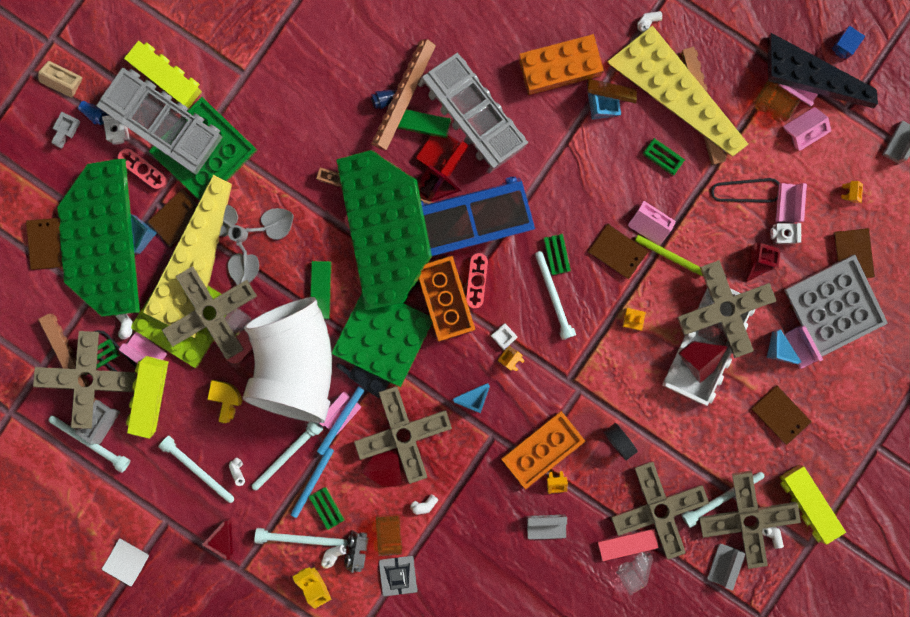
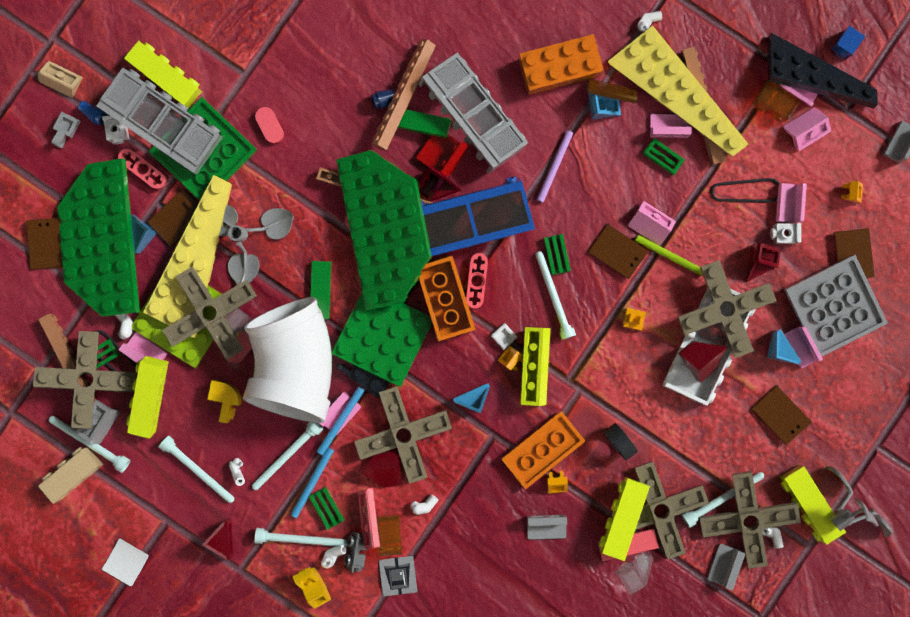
none -> tan brick [39,447,103,504]
none -> coral tile [255,107,284,144]
none -> coral tile [358,488,380,549]
none -> neon yellow brick [521,327,550,406]
none -> lavender bar [536,130,573,203]
none -> neon yellow brick [599,477,650,561]
none -> bright pink panel [650,114,691,138]
none -> light grey plant [825,466,893,537]

